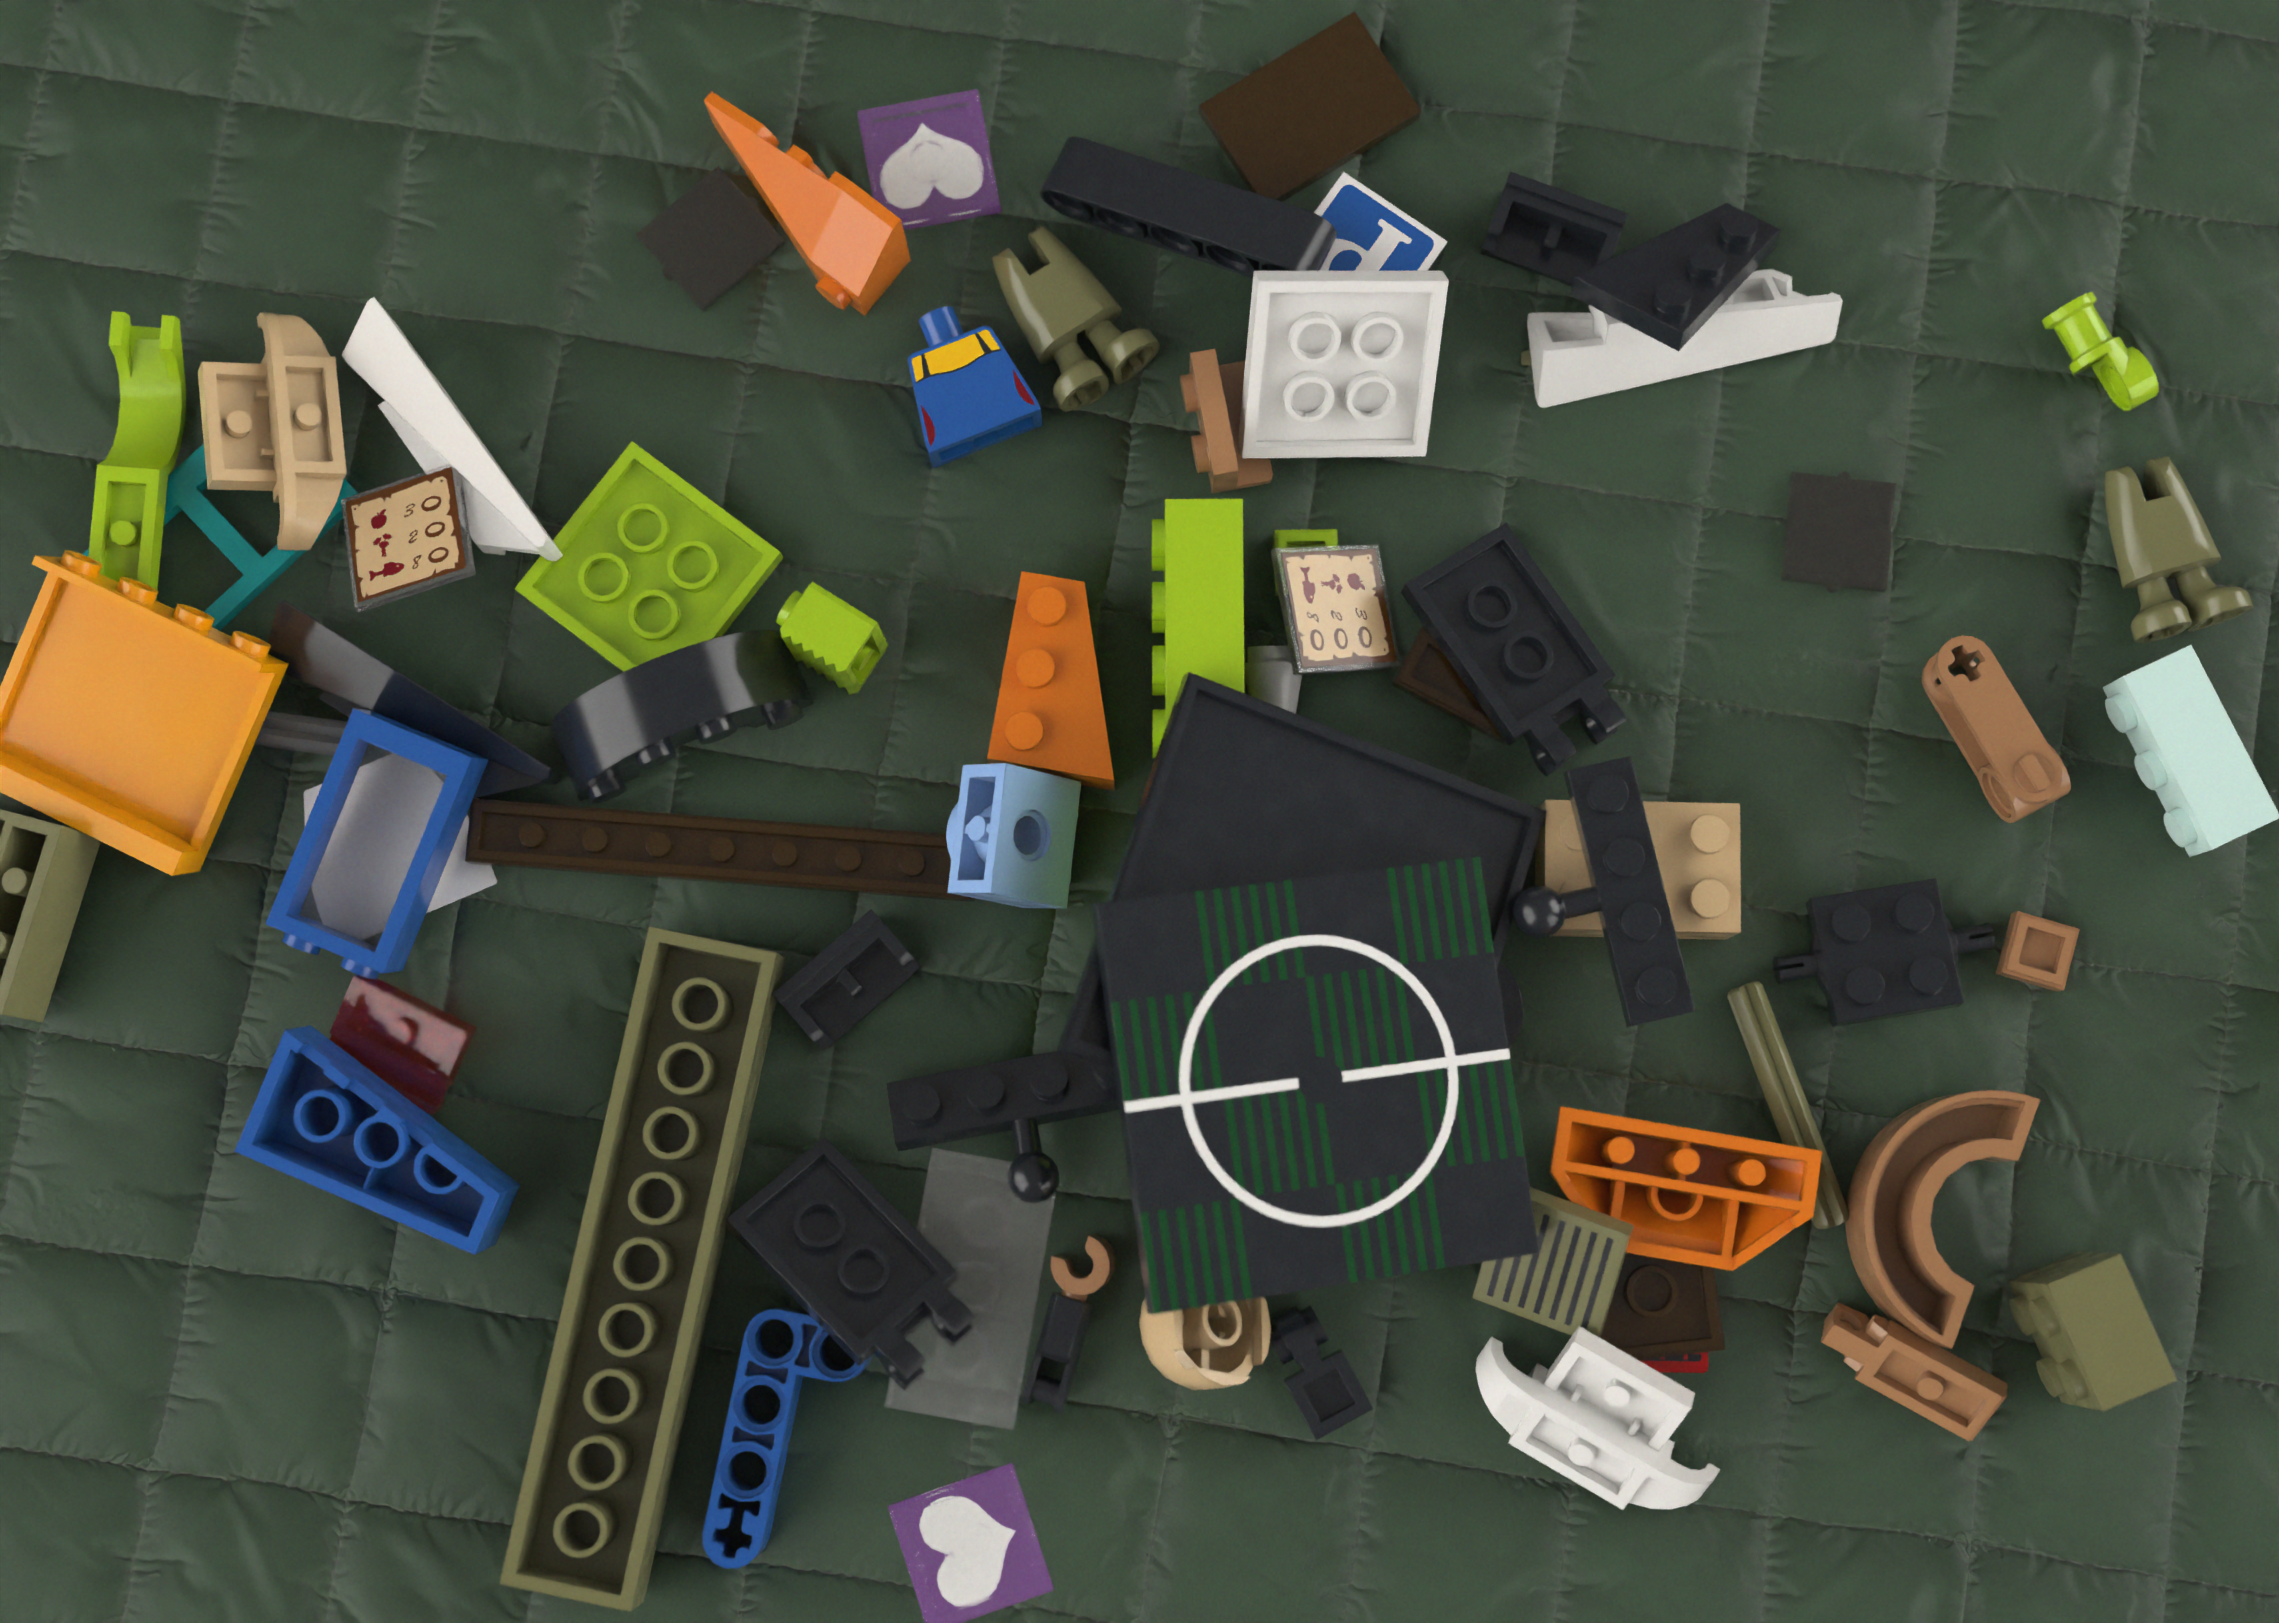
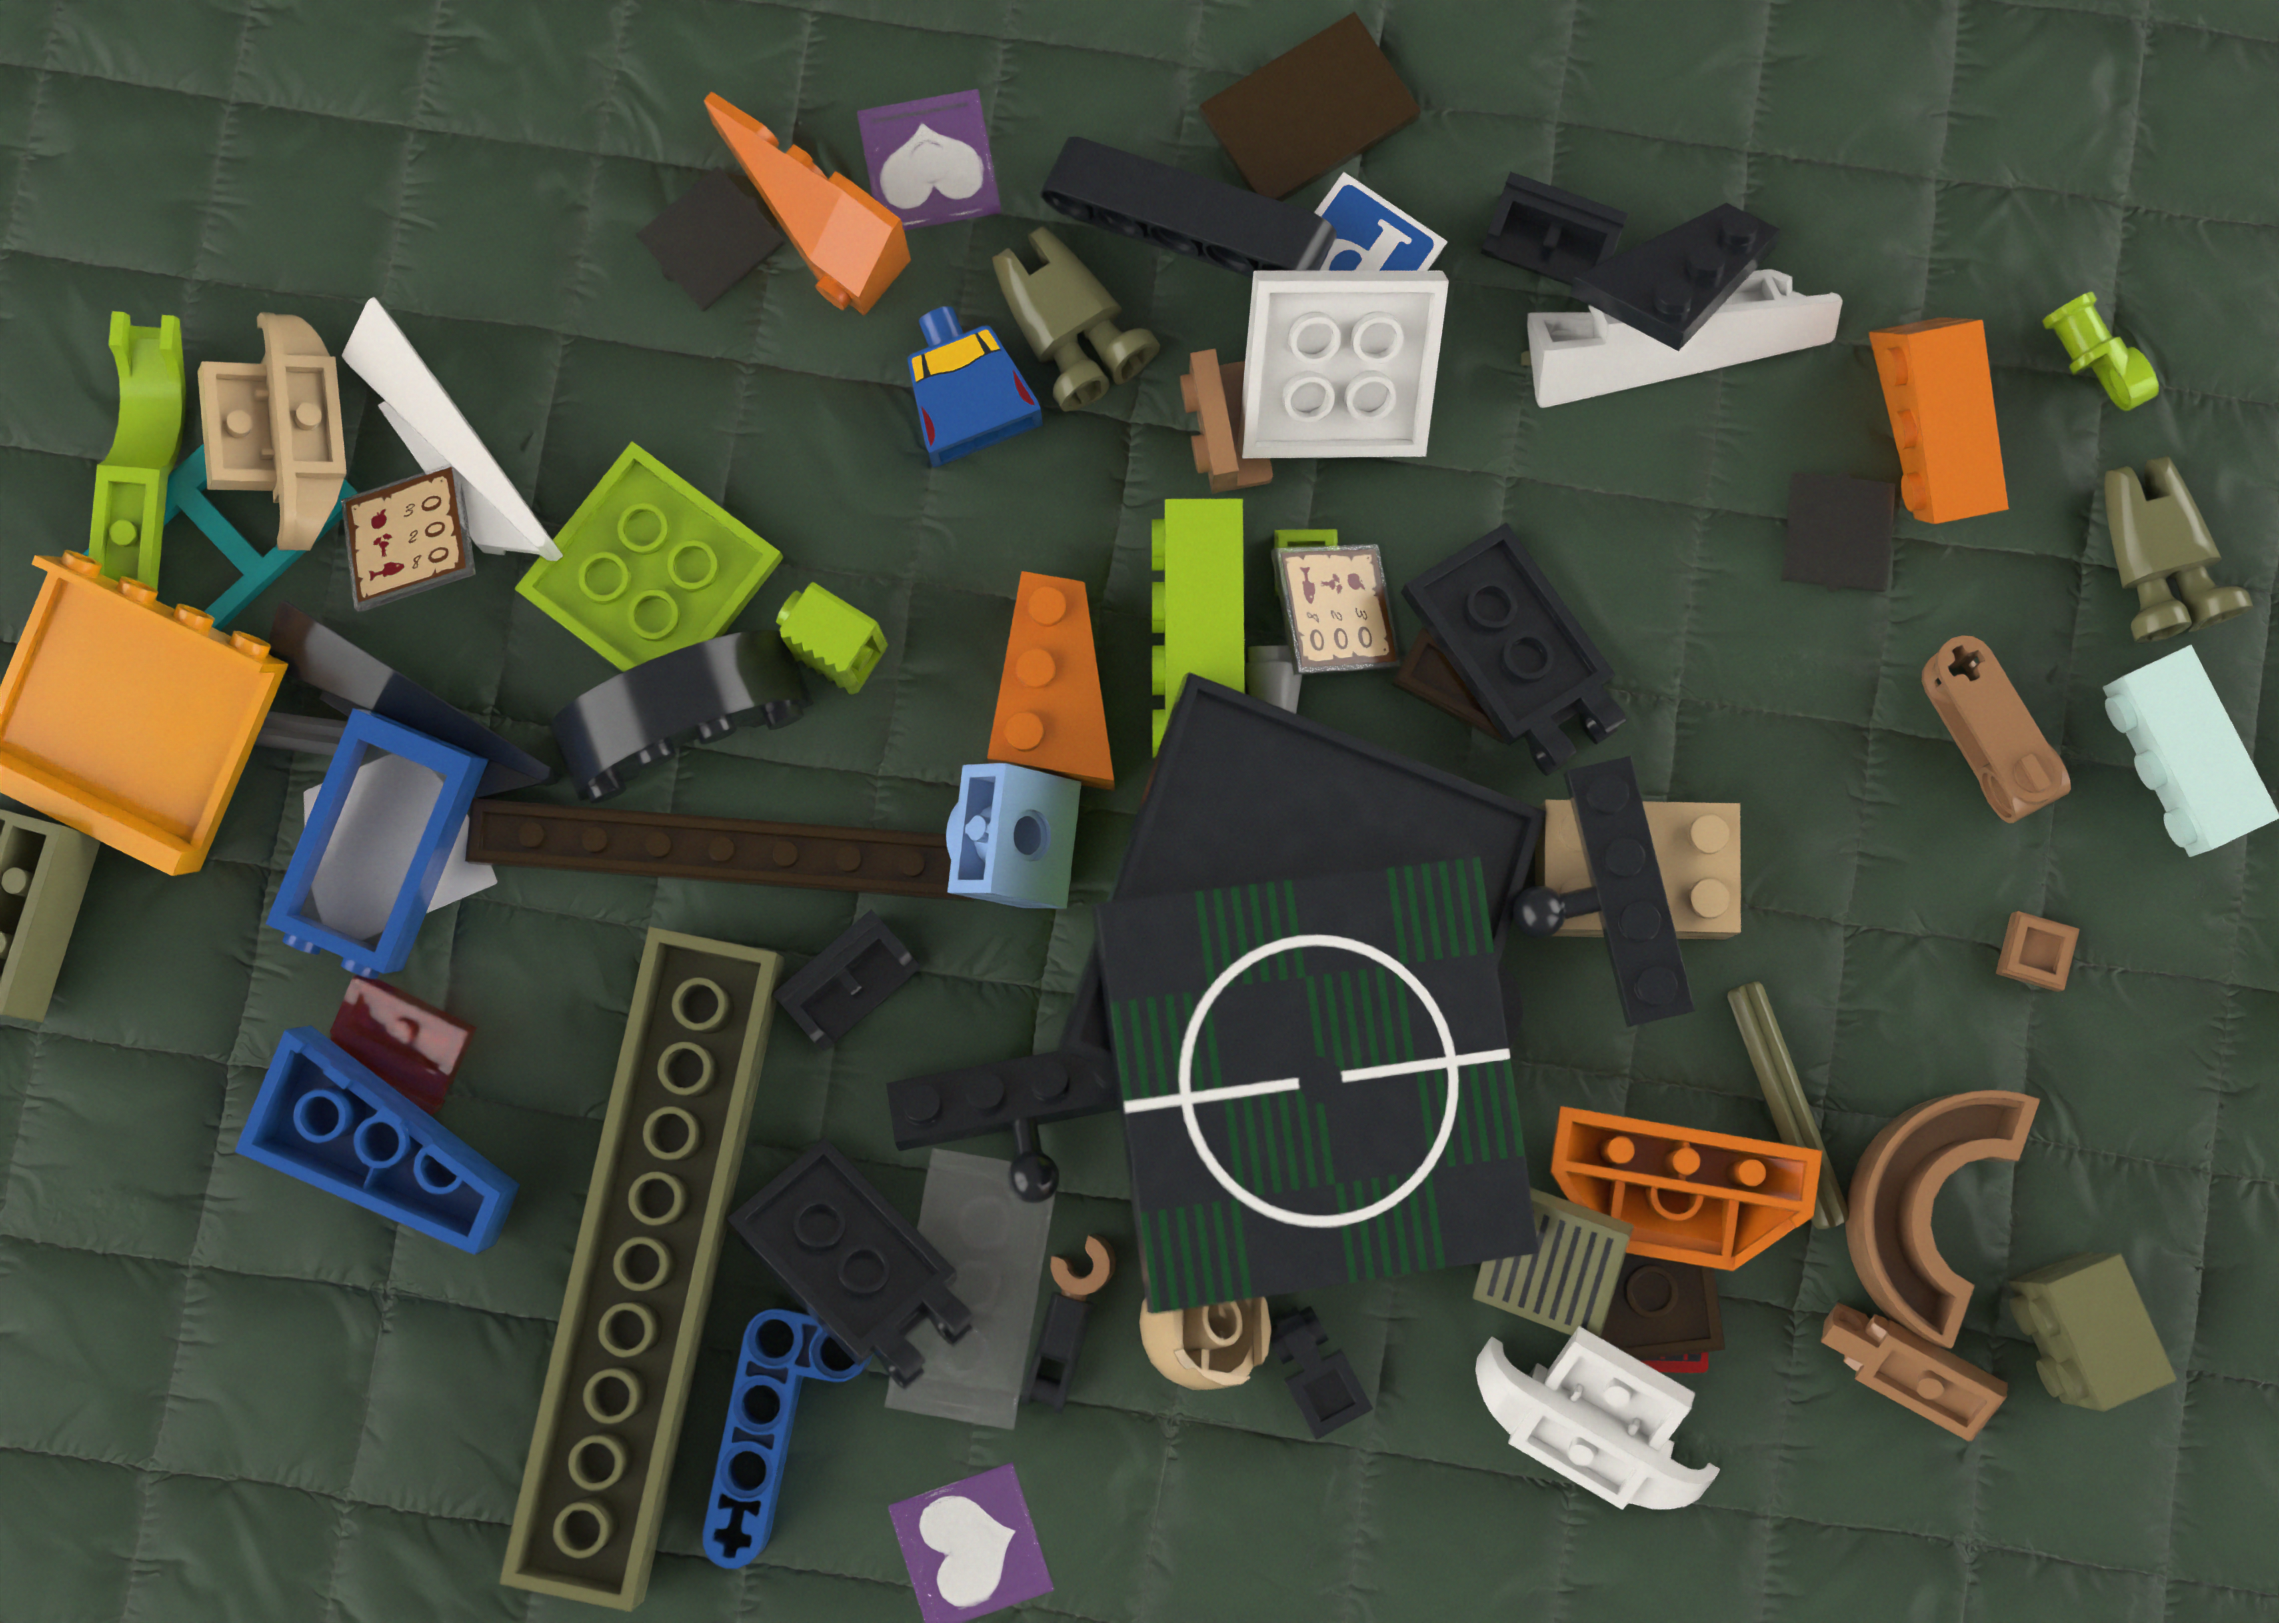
black plate [1773,878,1995,1027] -> none
none -> orange wedge [1869,317,2009,524]

